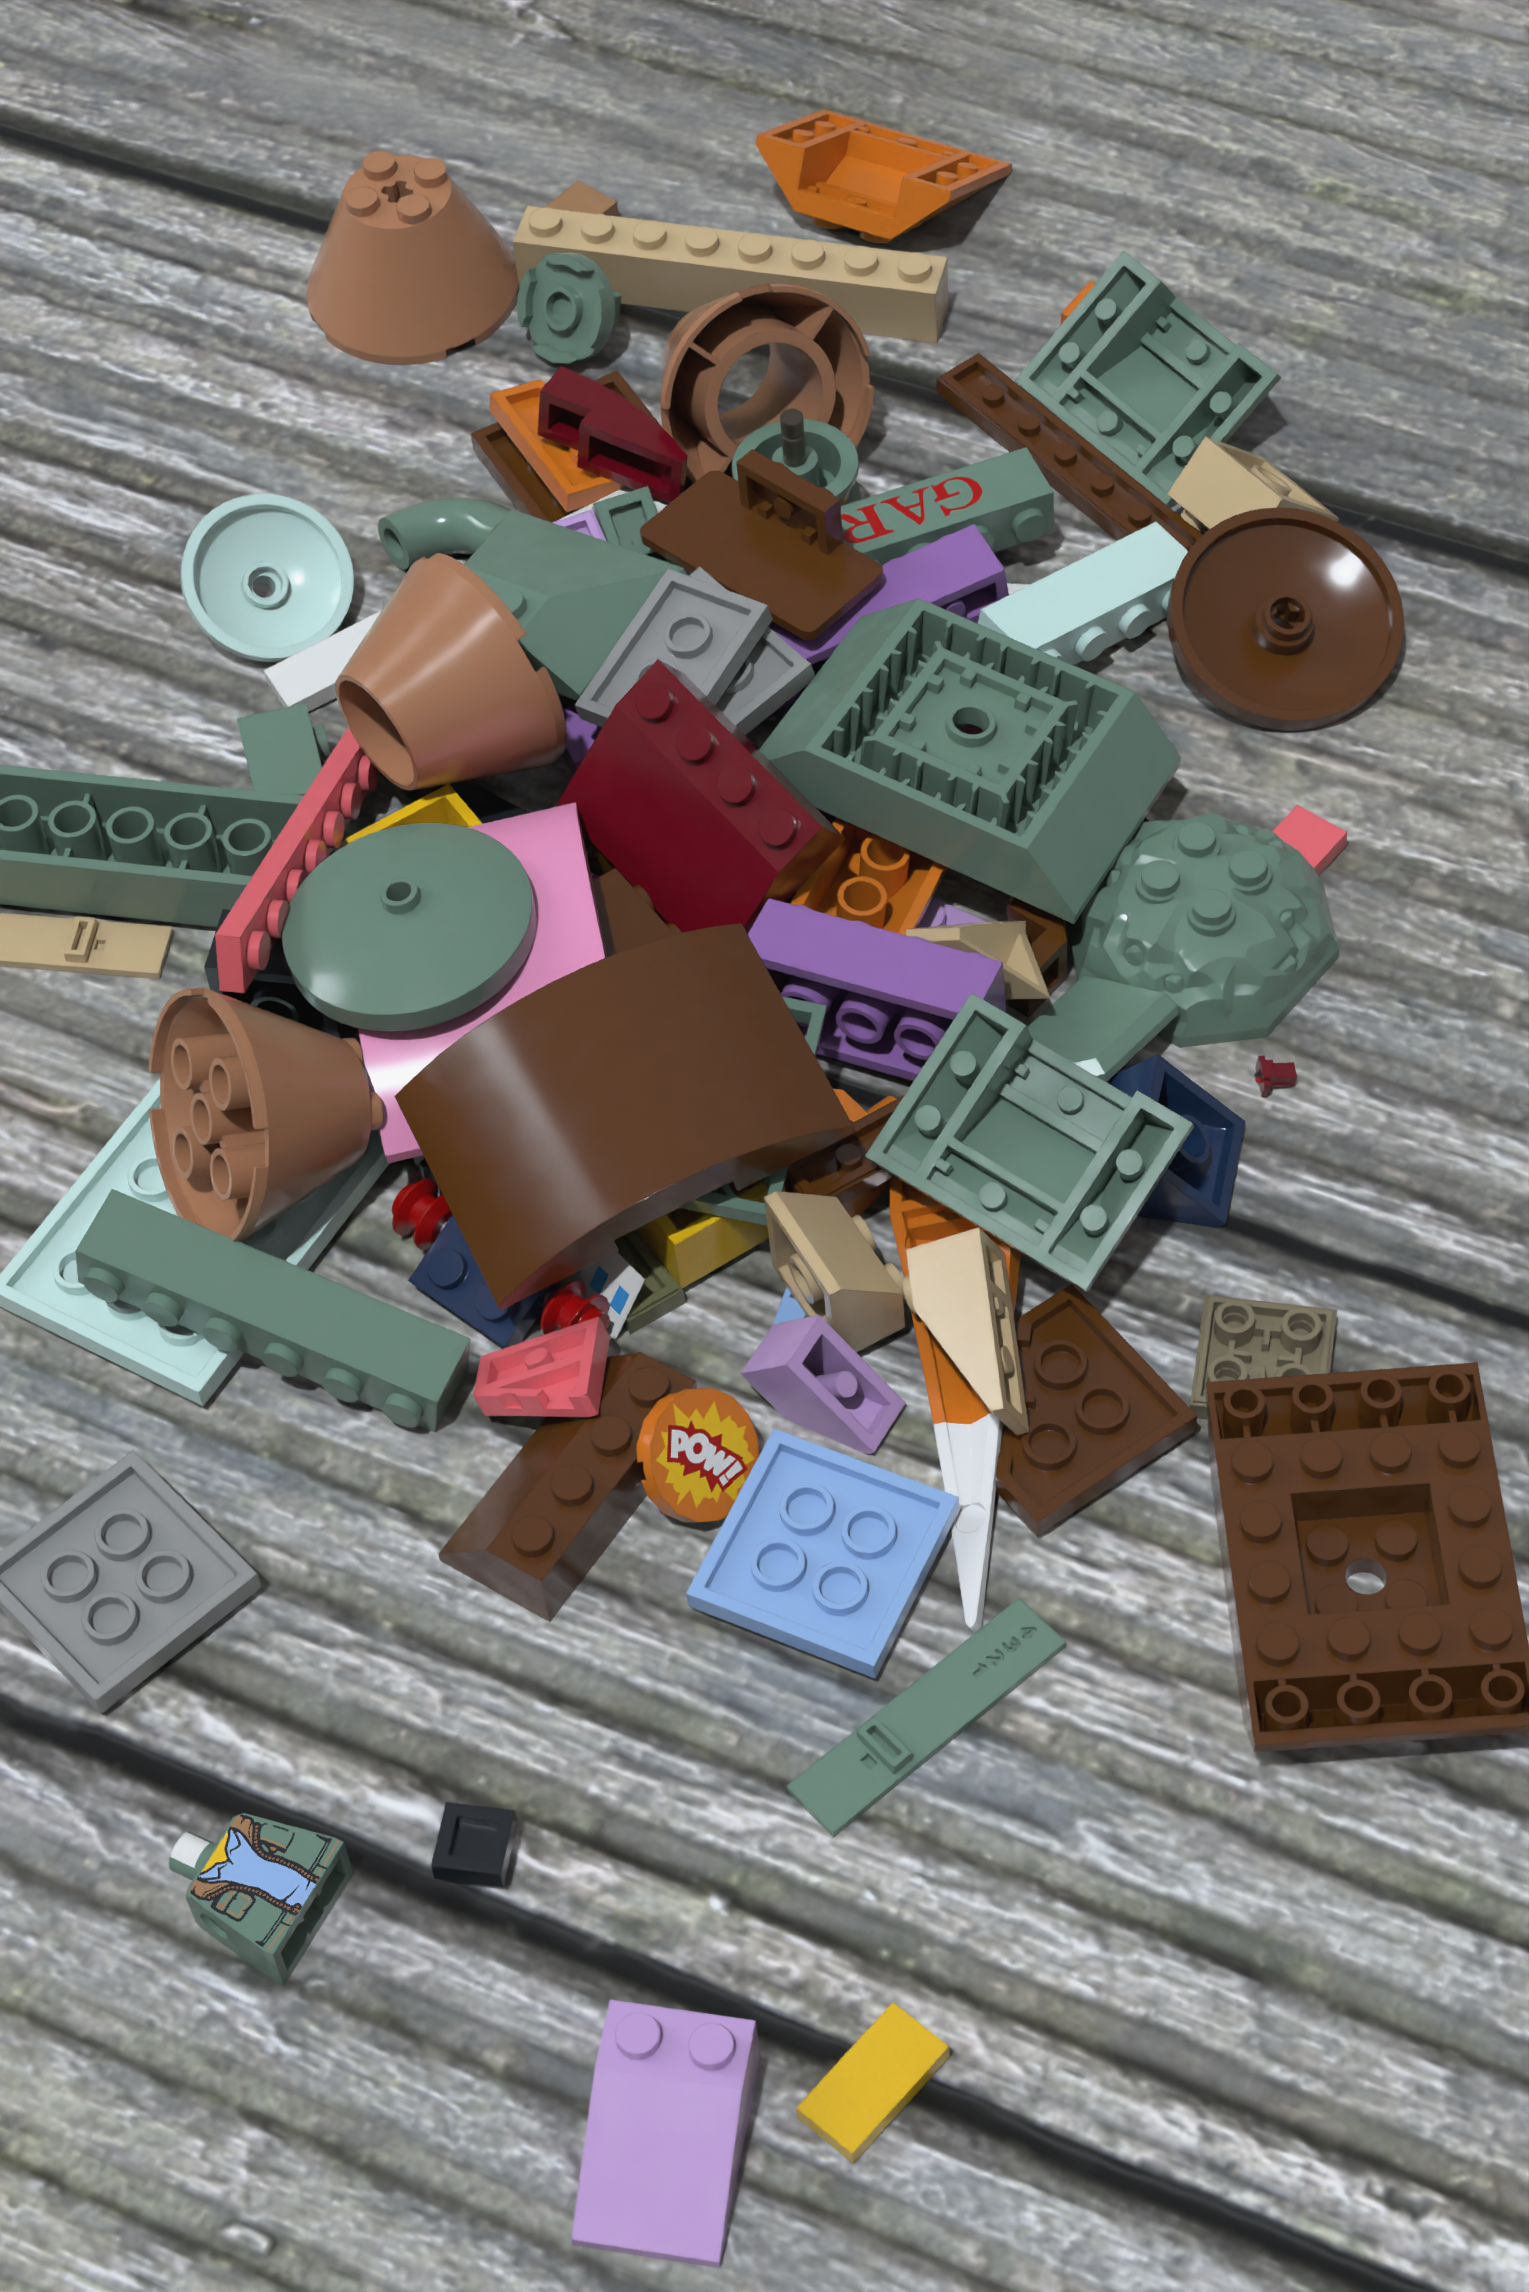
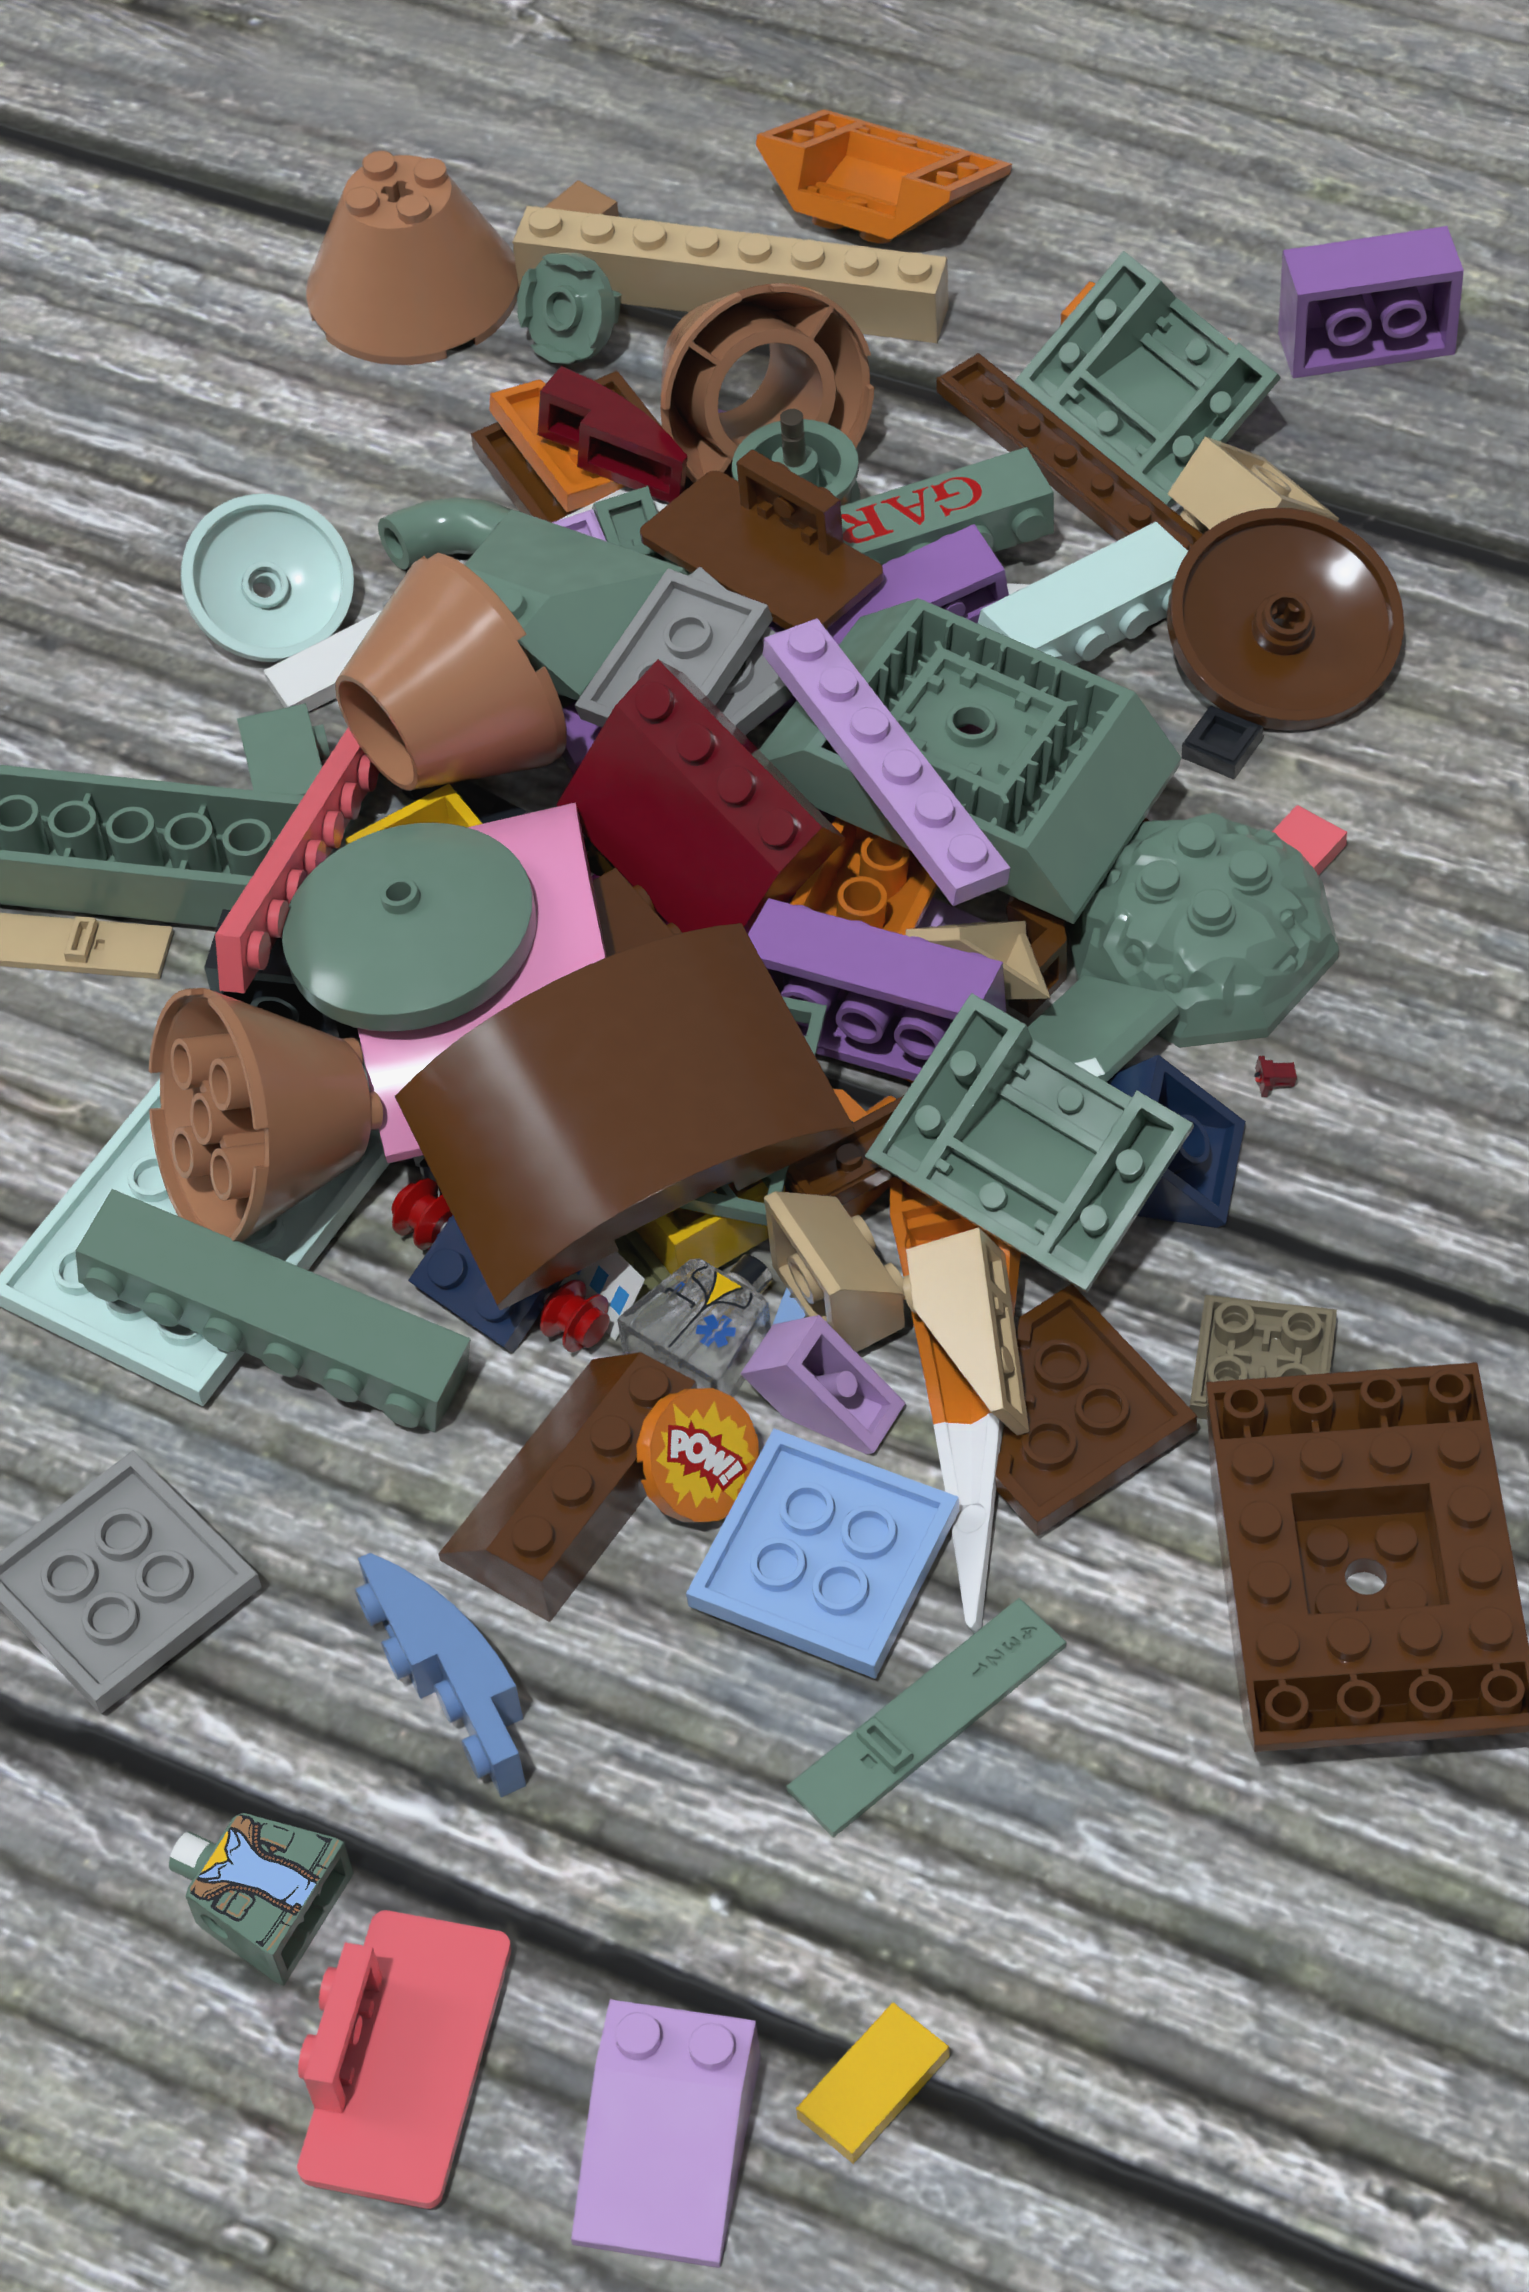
black plate [431,1802,518,1888] -> none
coral wing [473,1317,610,1417] -> none
none -> coral bracket [297,1910,512,2209]
none -> medium blue slope [355,1553,526,1797]
none -> clear torso [617,1254,773,1397]
none -> lavender plate [763,618,1010,906]
none -> black tile [1182,705,1263,780]
none -> medium lavender brick [1278,226,1464,378]

